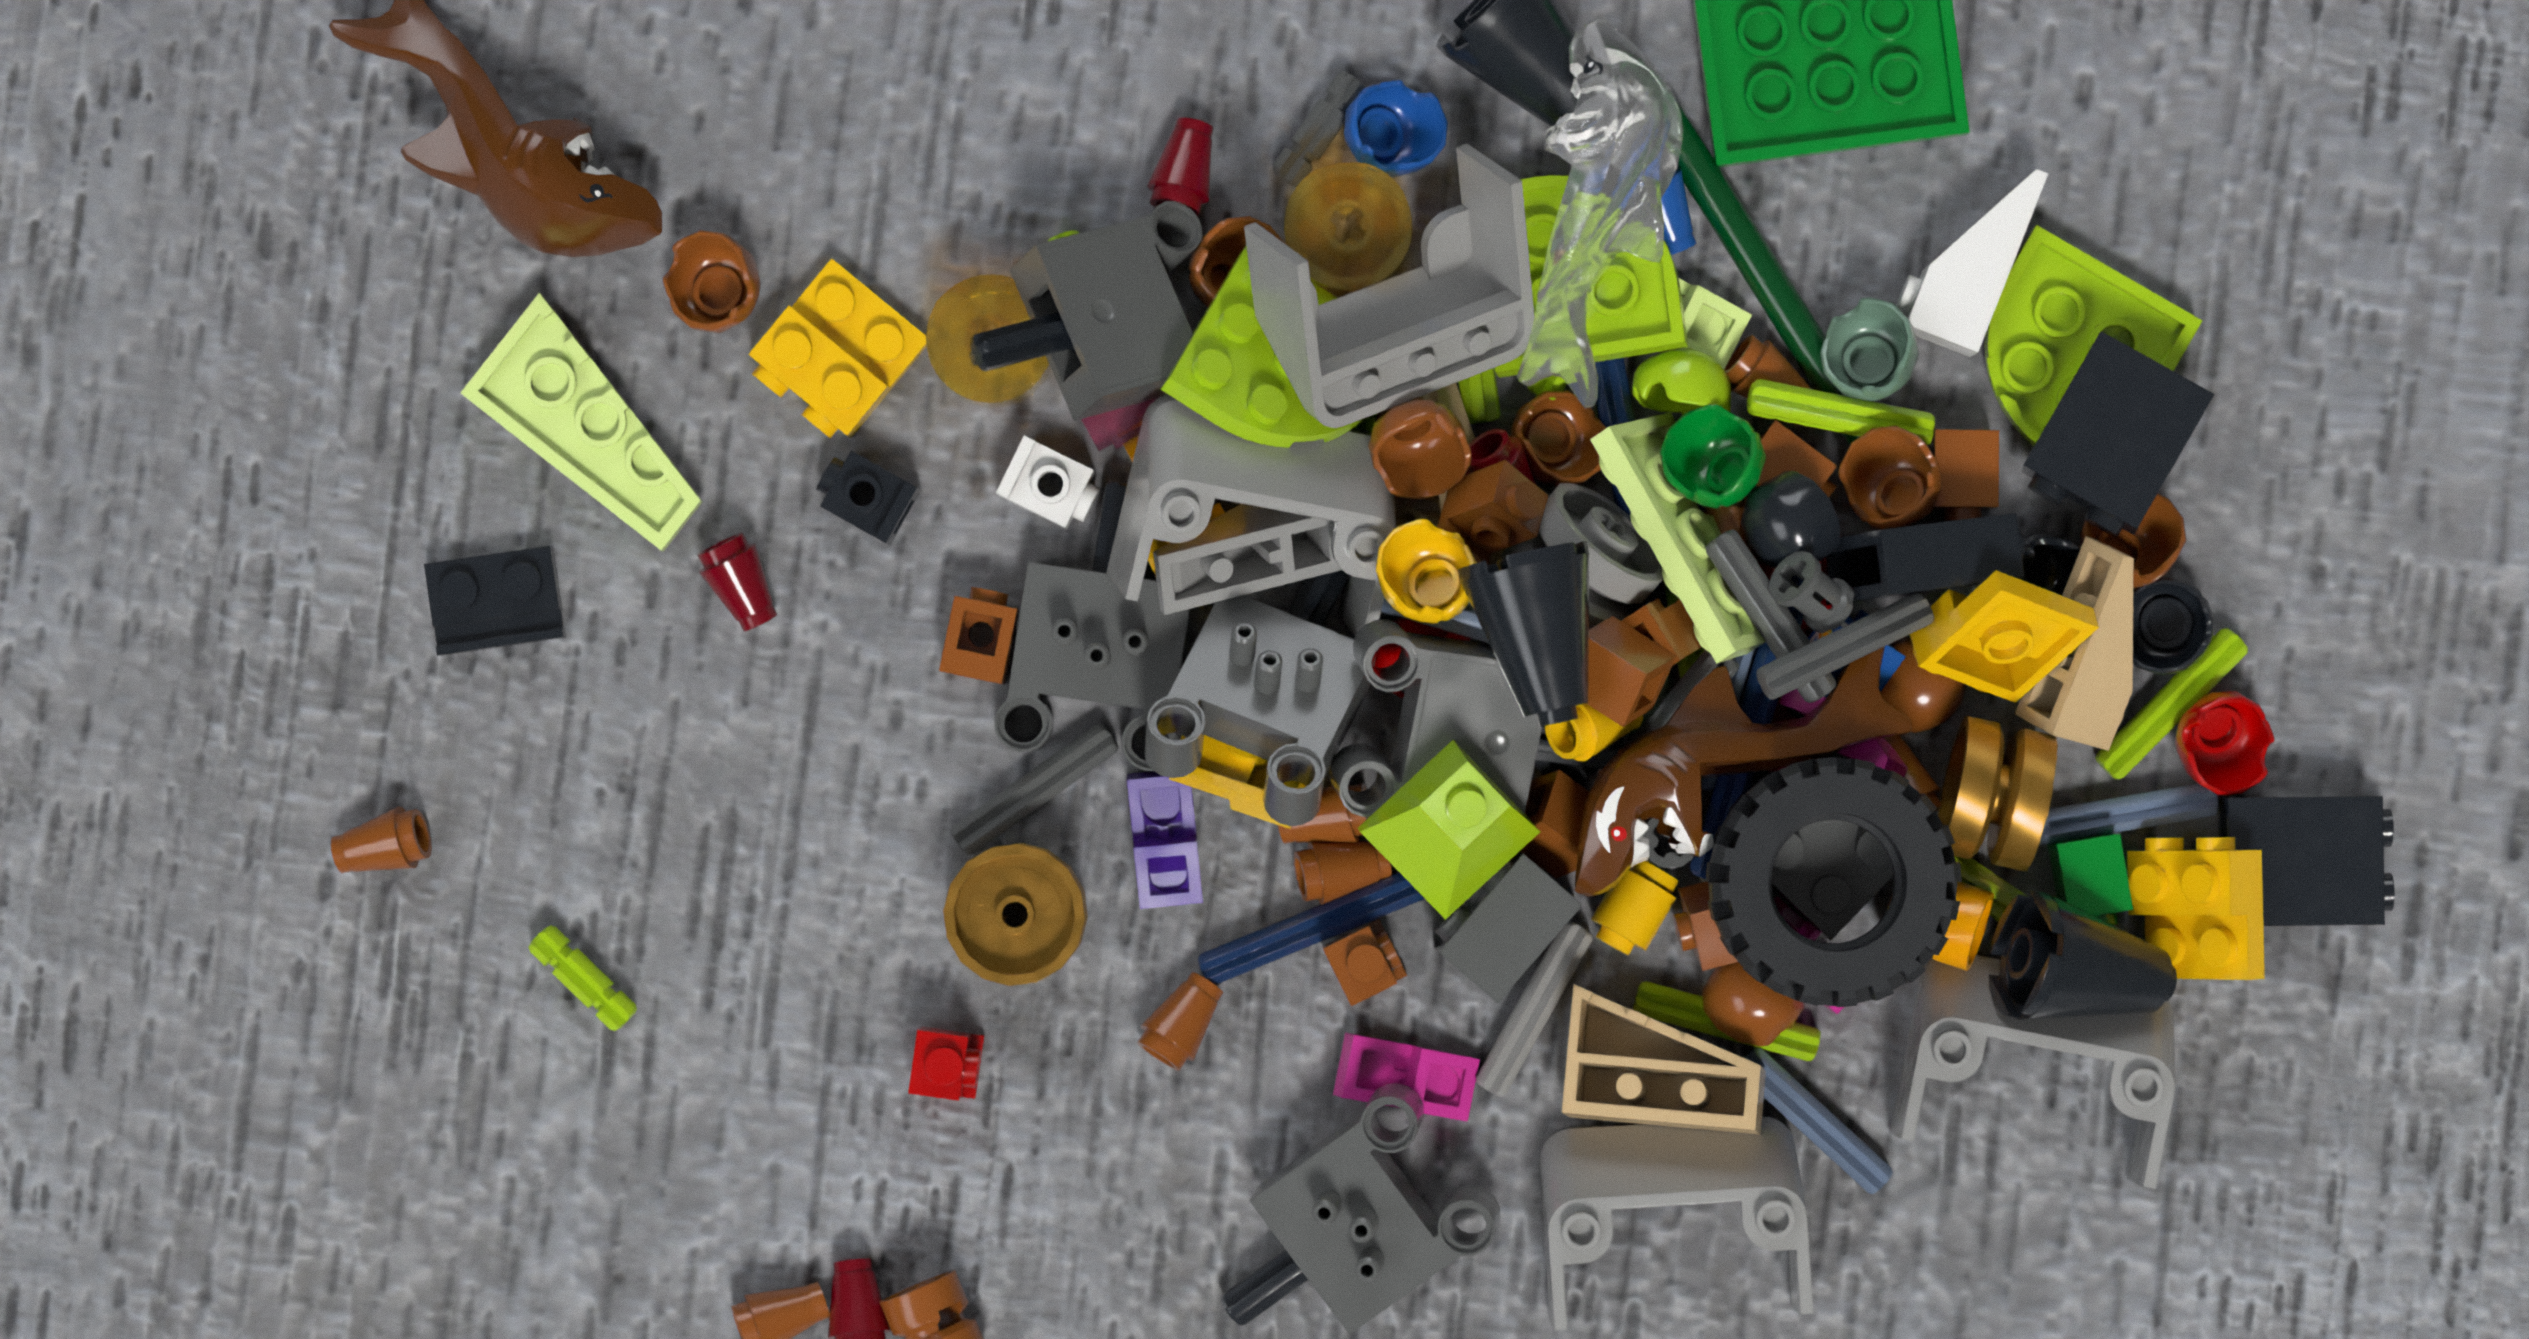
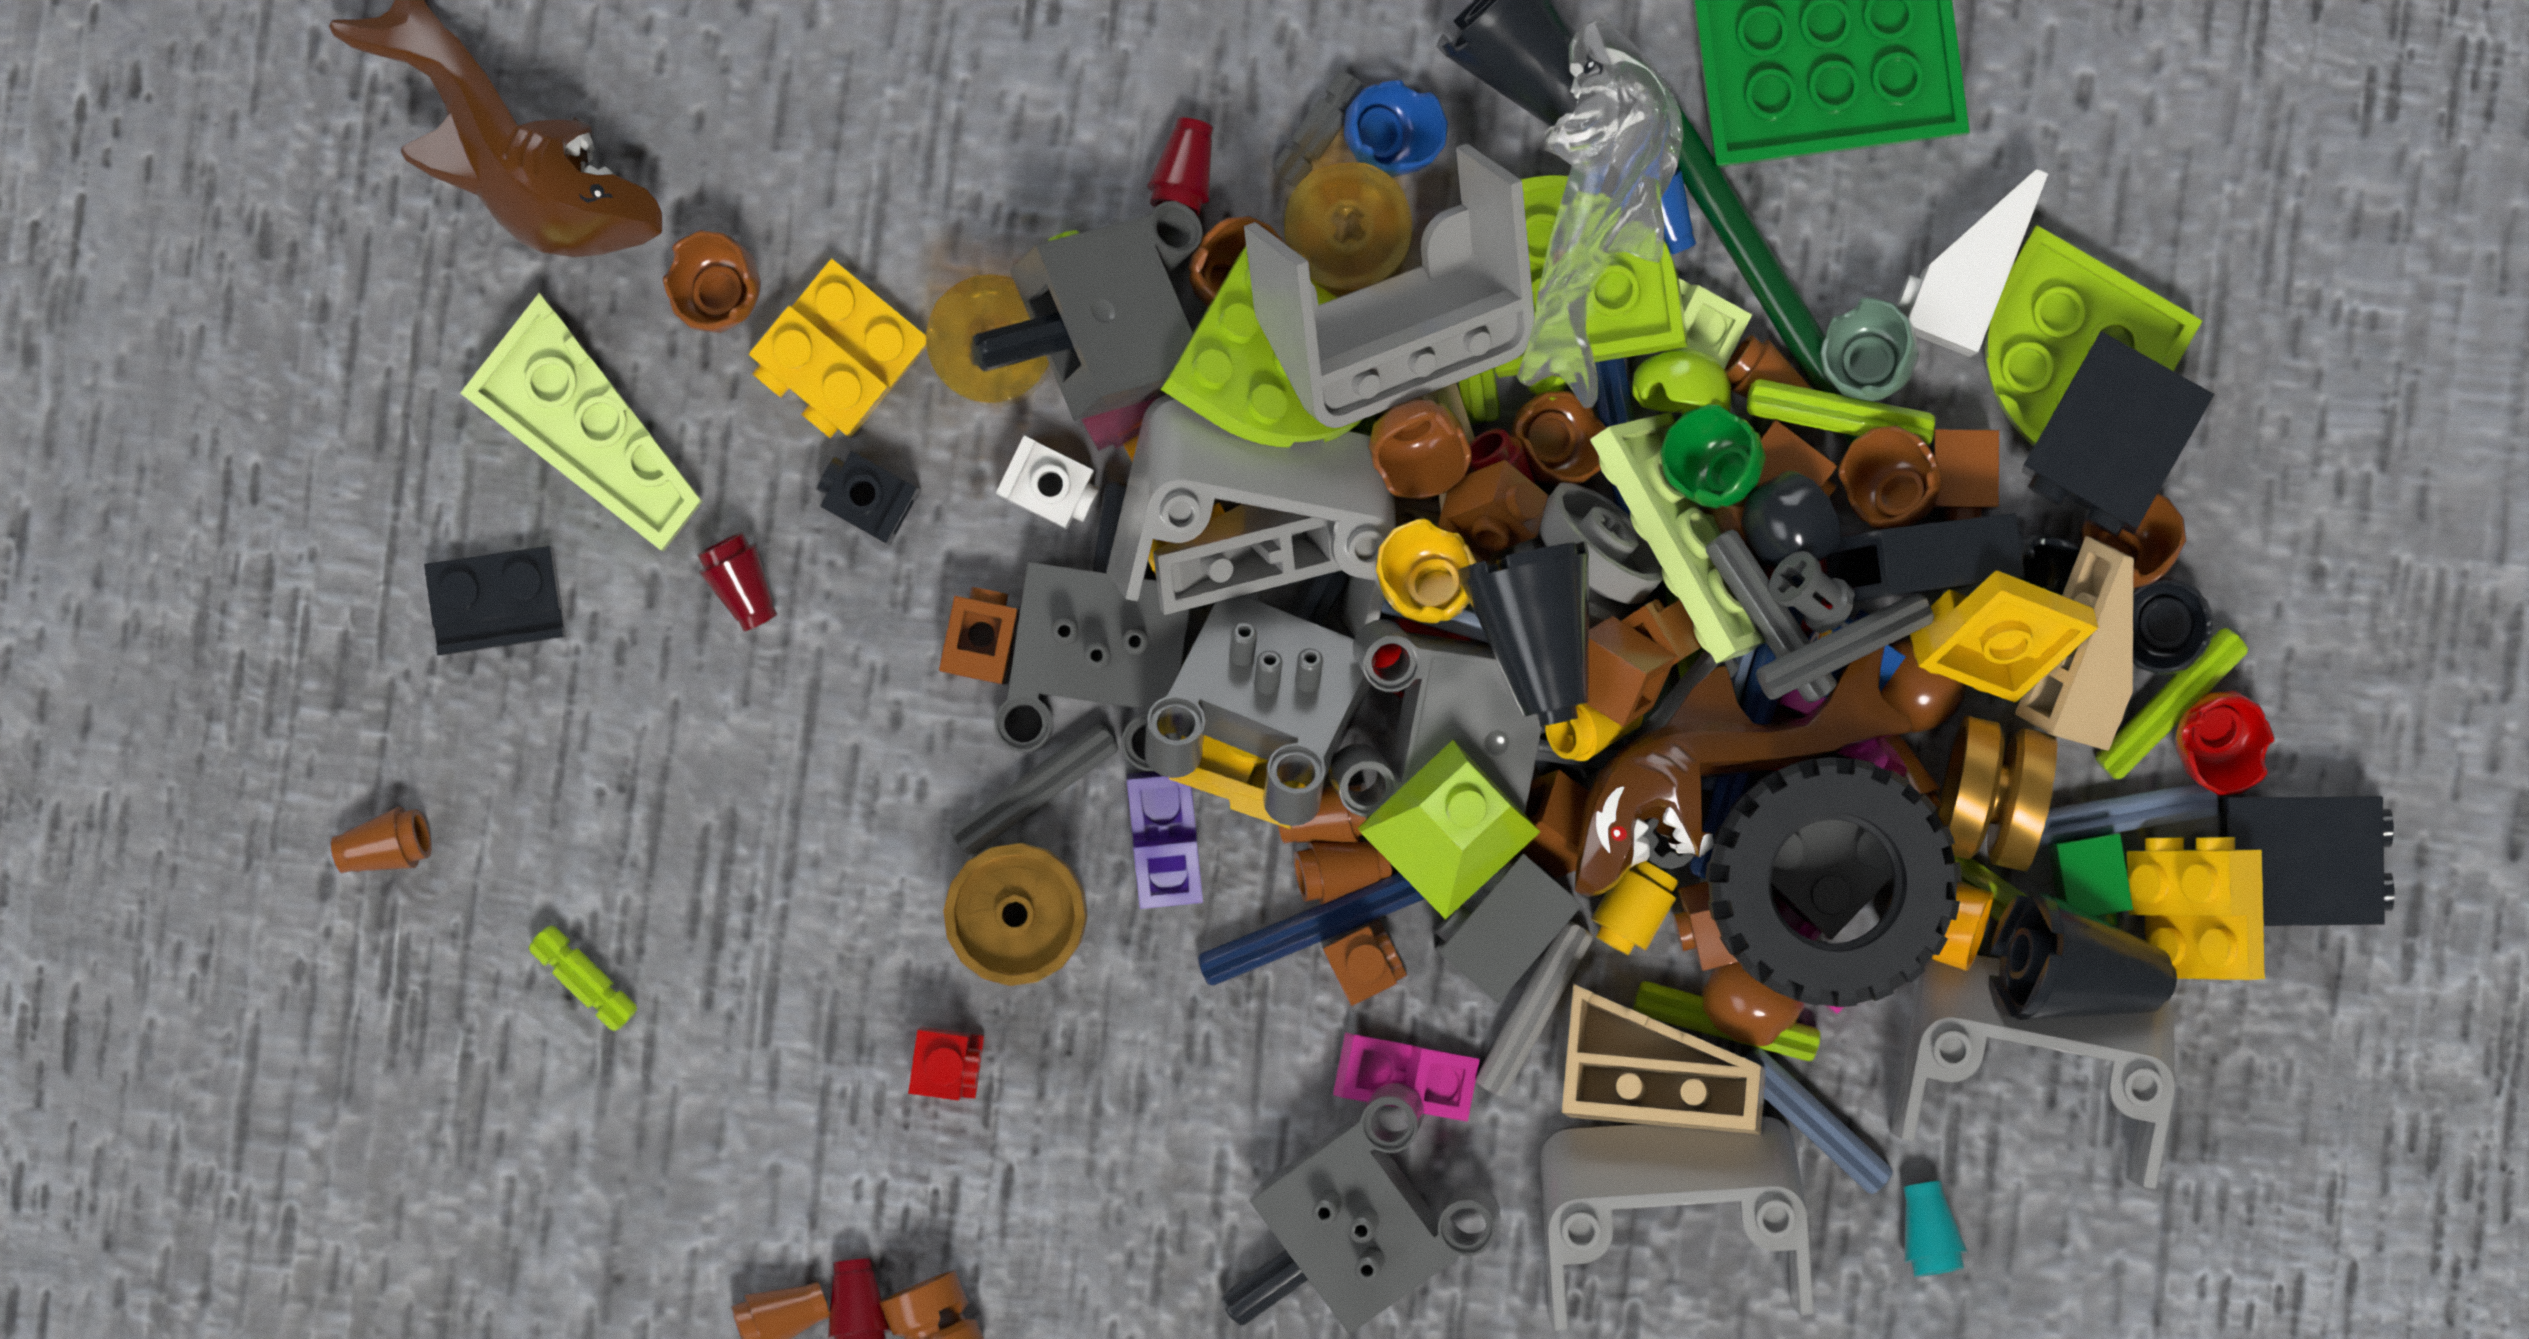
dark orange cone [1137,972,1223,1071] -> none
none -> teal cone [1903,1181,1968,1277]

